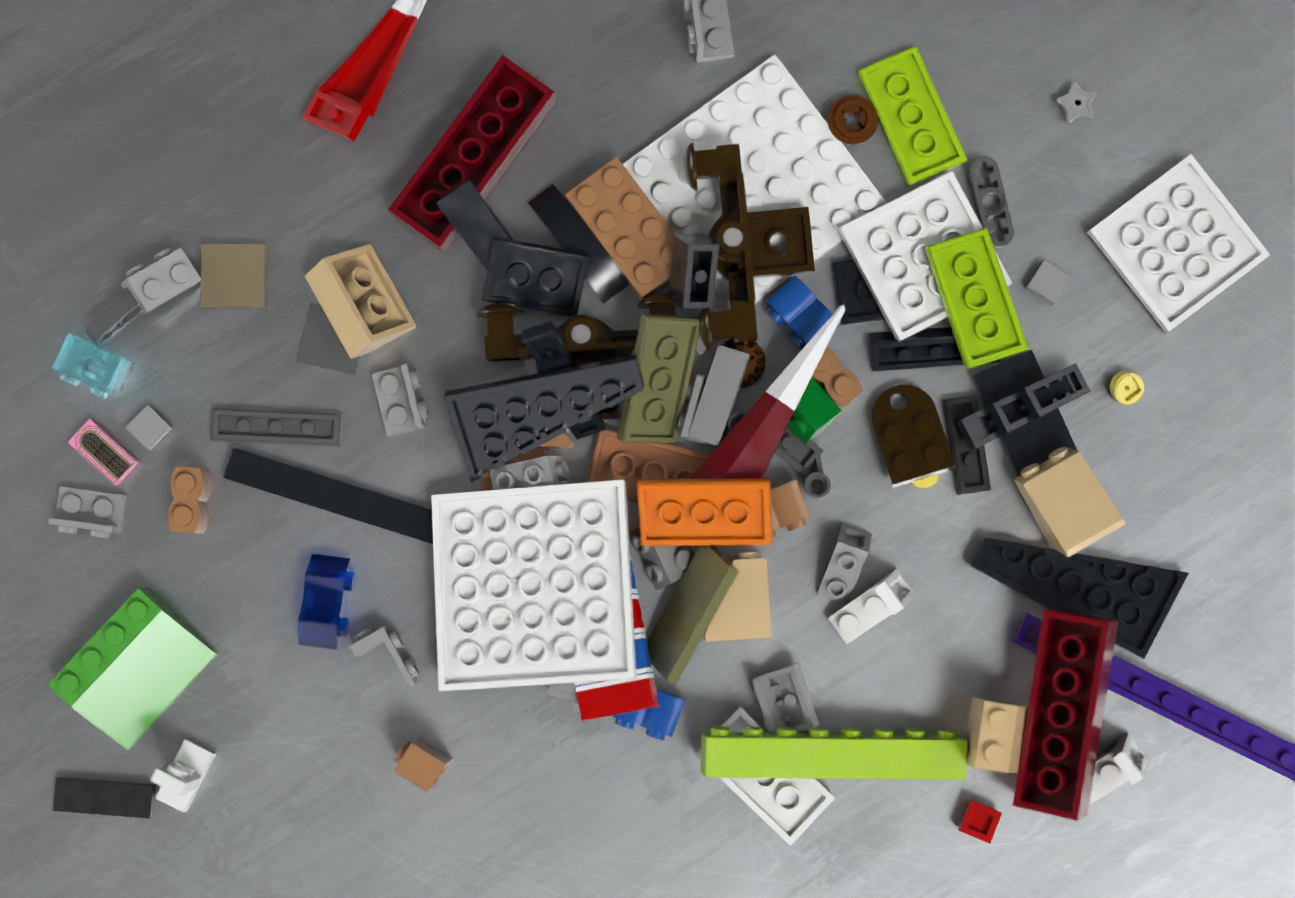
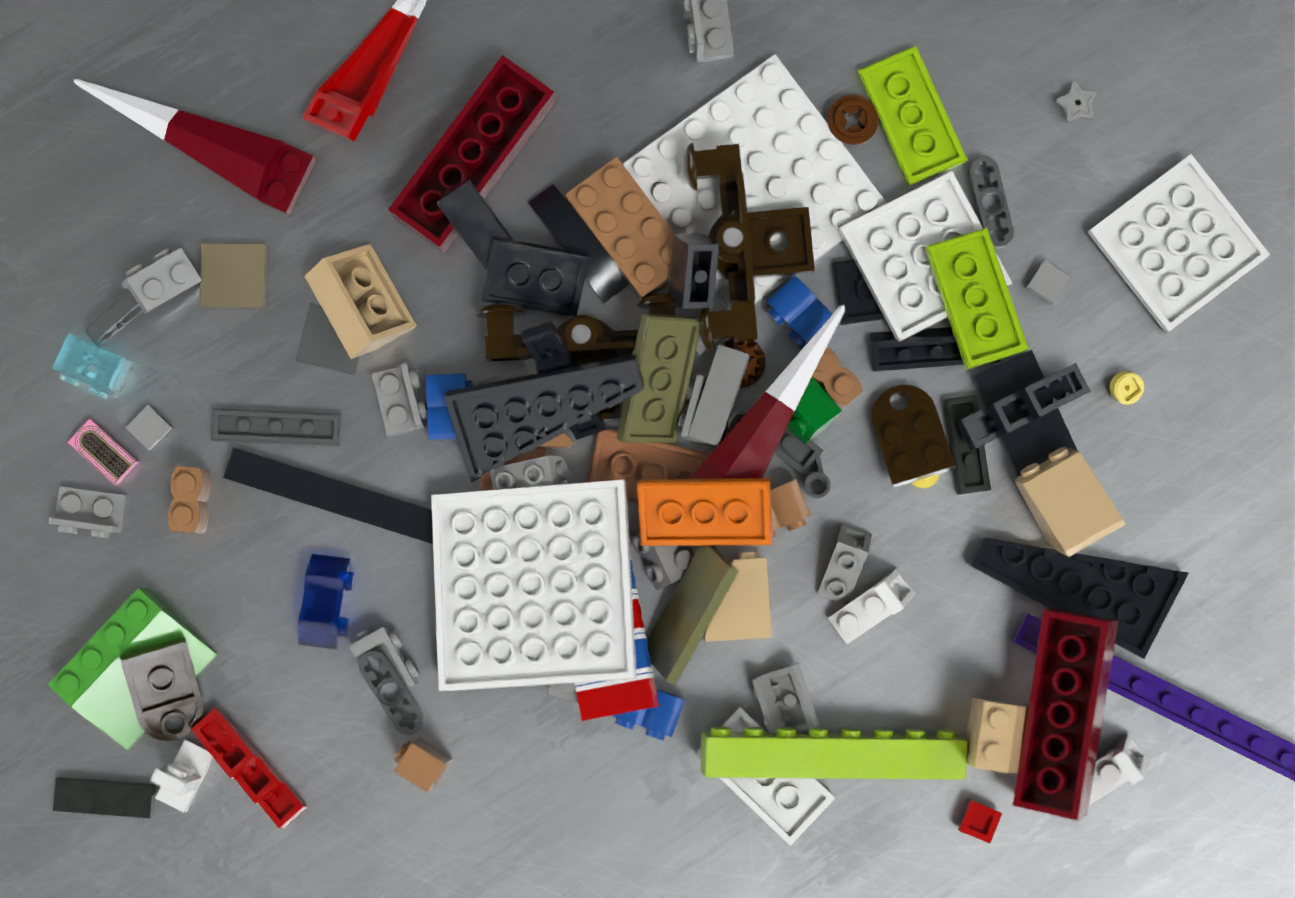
none -> dark red plate [73,79,317,216]
none -> plate [120,637,204,741]
none -> red slope [191,708,307,829]
none -> dark grey beam [358,650,425,735]
none -> blue brick [426,373,473,441]

